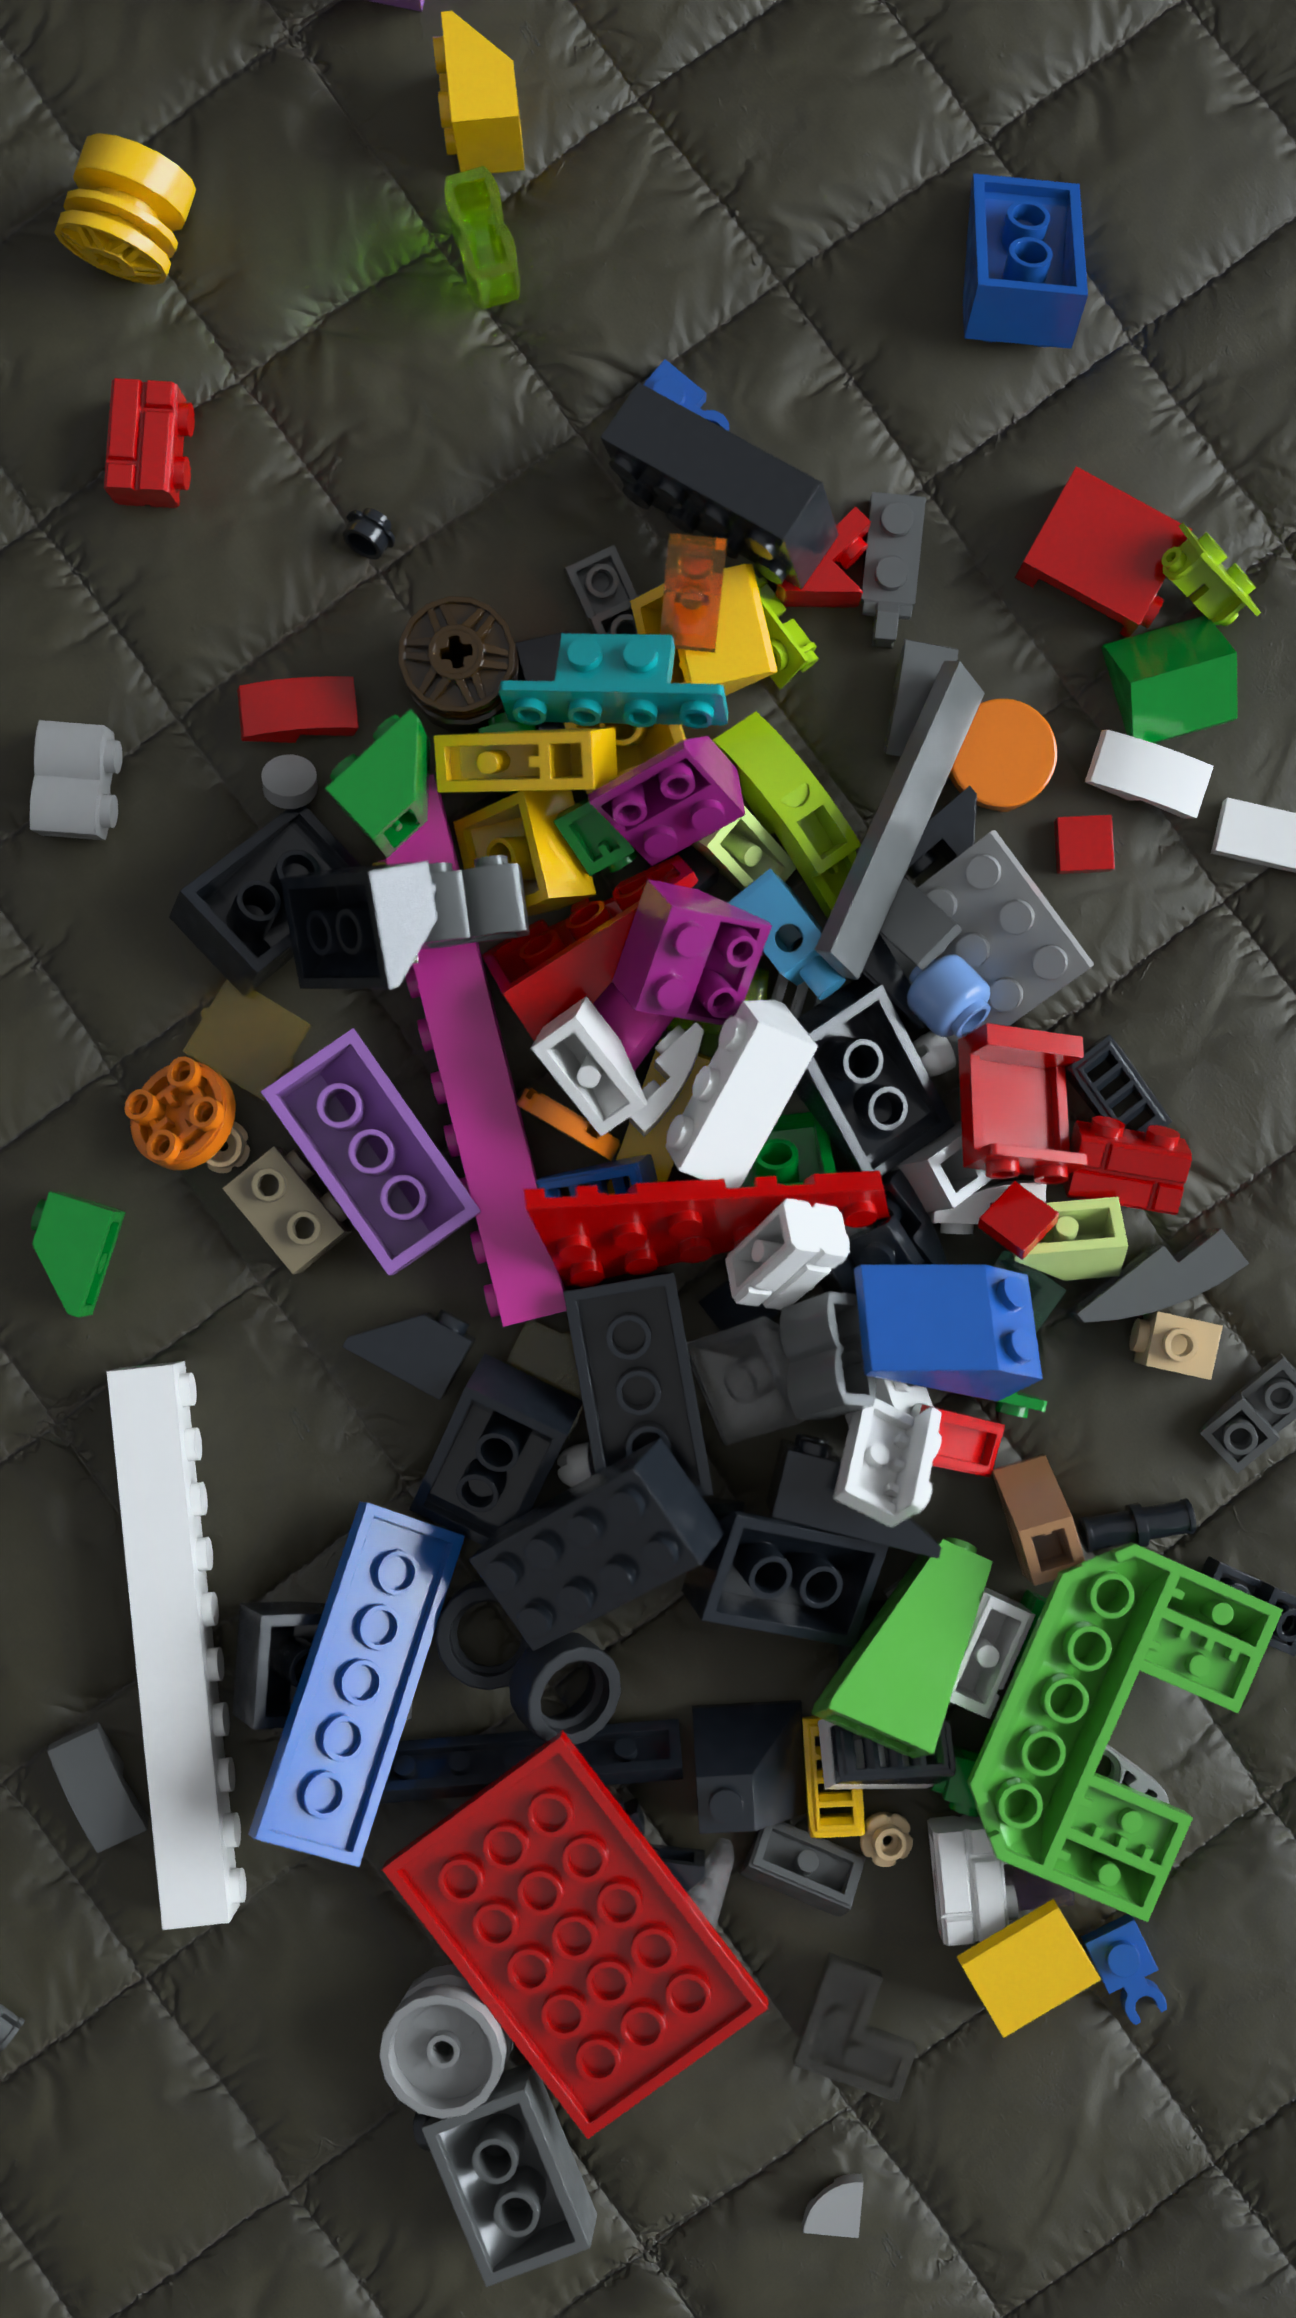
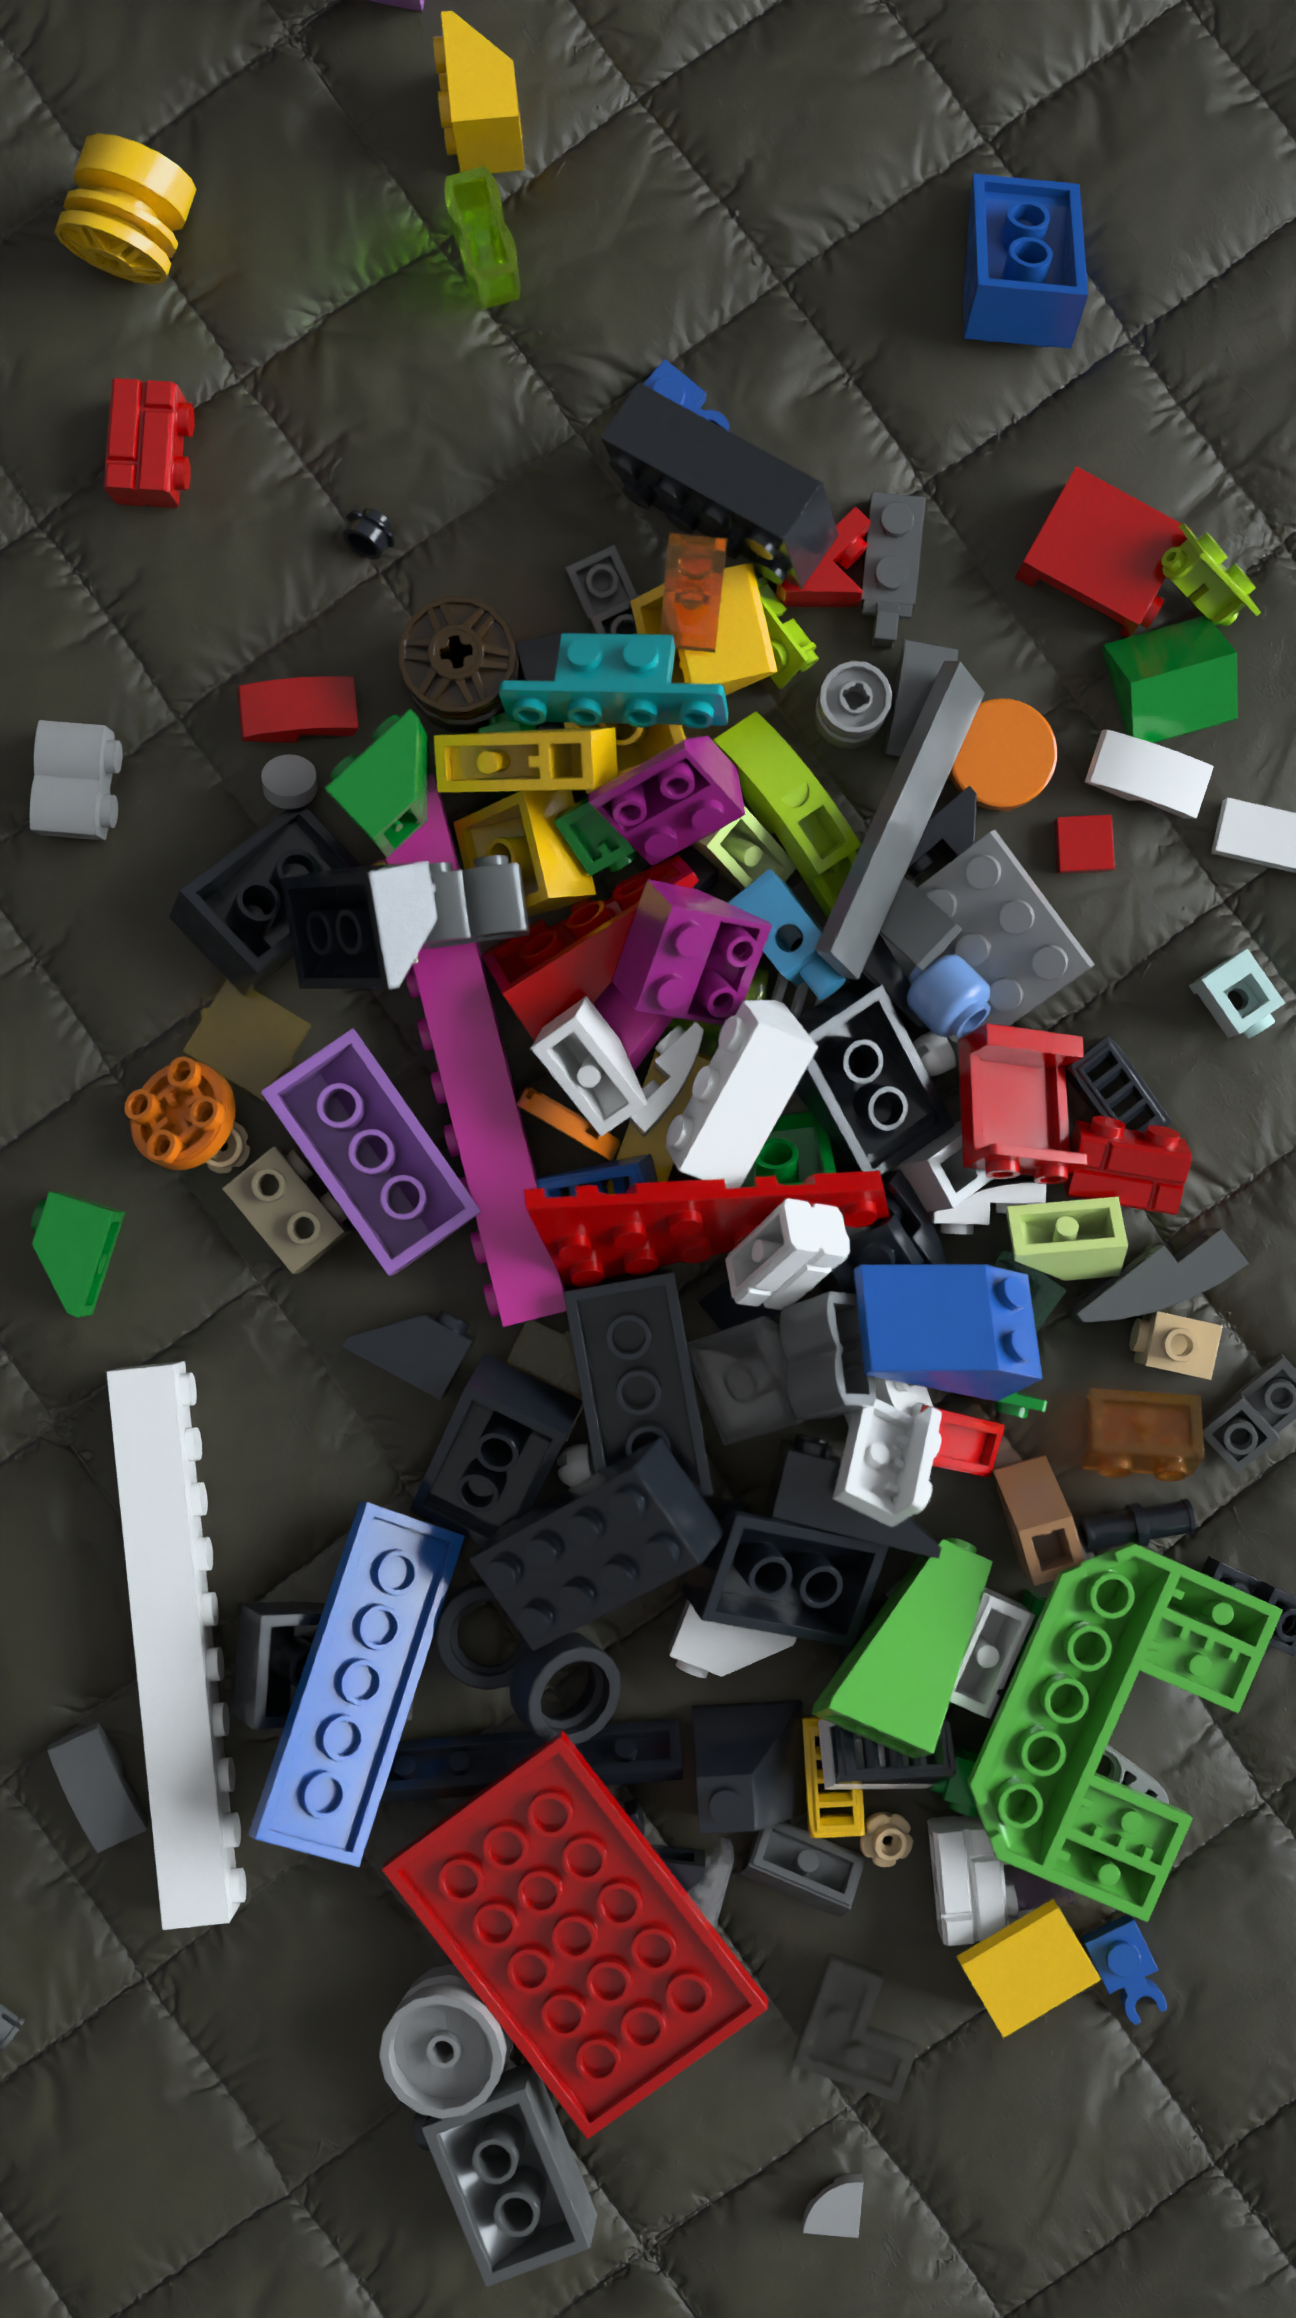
red tile [978,1181,1060,1260] -> none
none -> white slope [669,1600,797,1678]
none -> light grey wheel [814,661,892,749]
none -> clear orange bracket [1083,1388,1205,1482]
none -> light aqua brick [1188,948,1285,1040]

